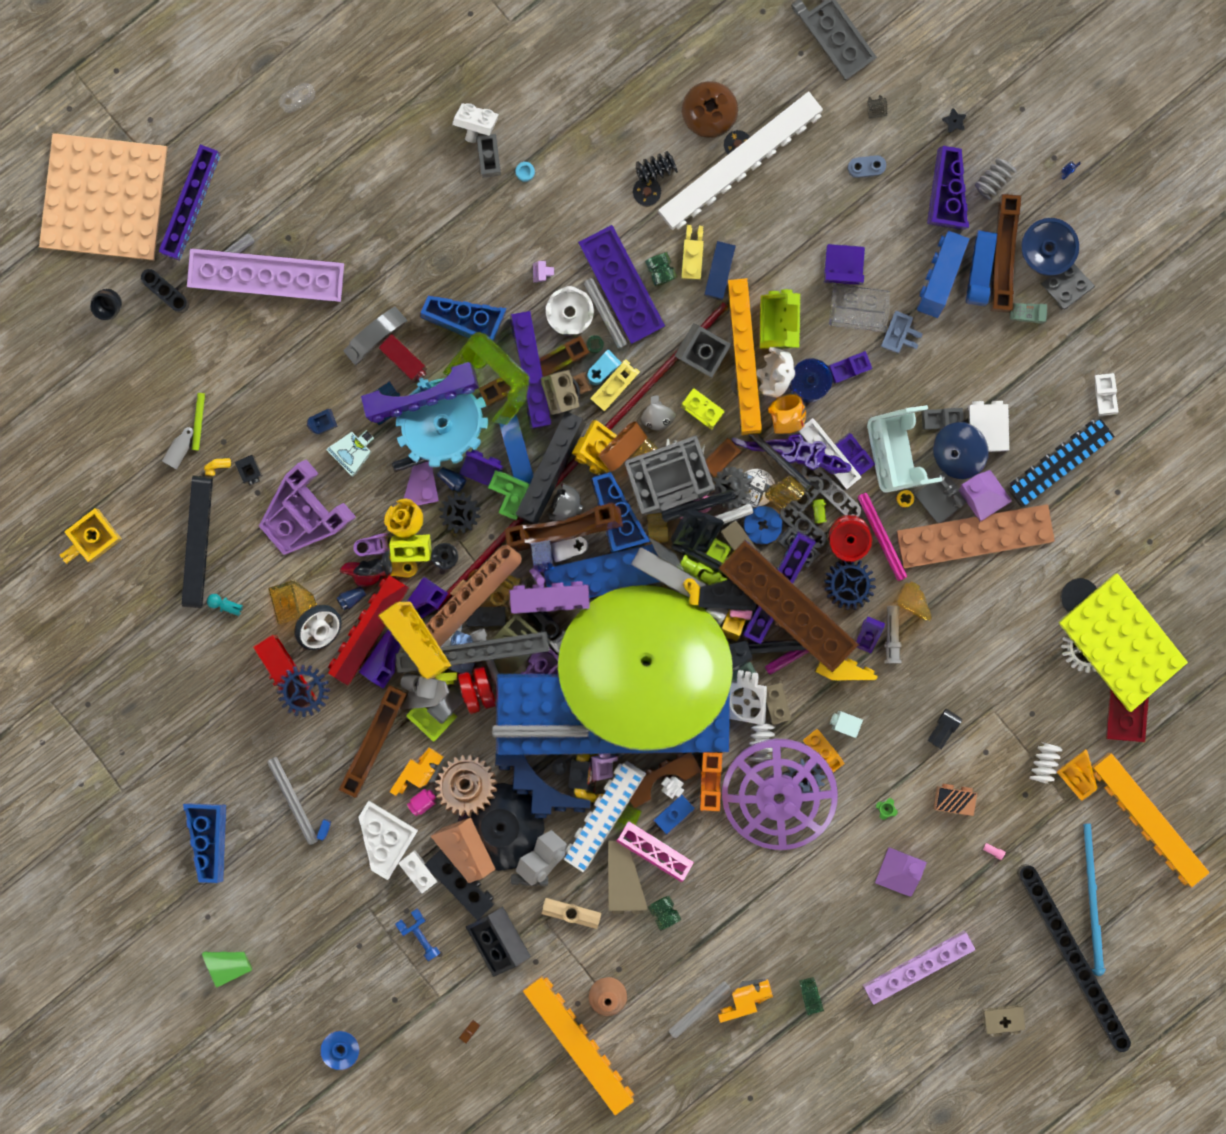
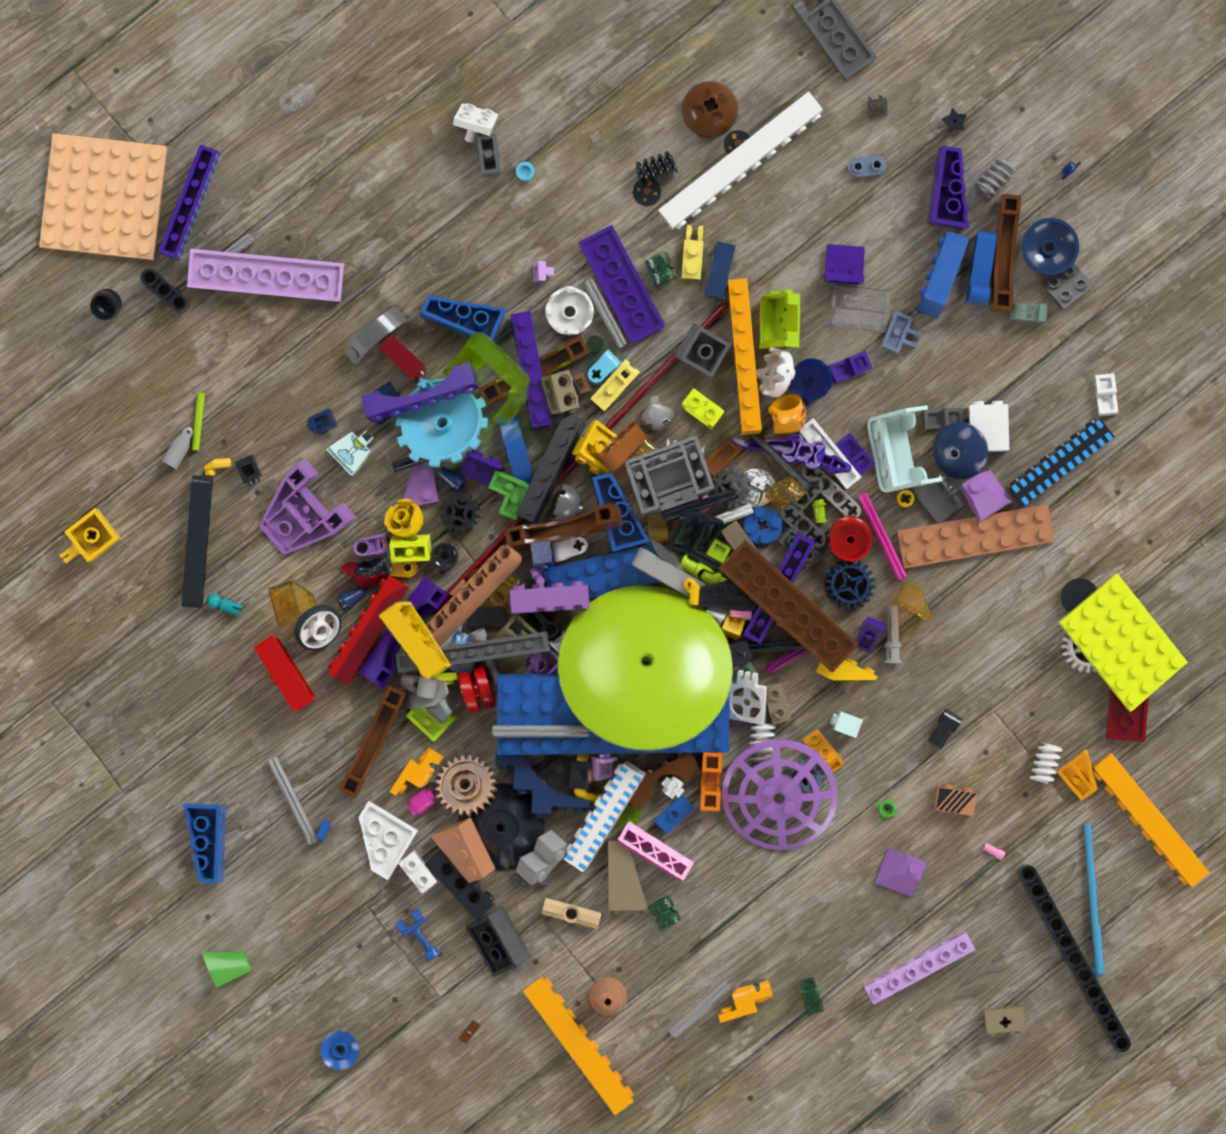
dark blue gear [277,665,330,717] -> none

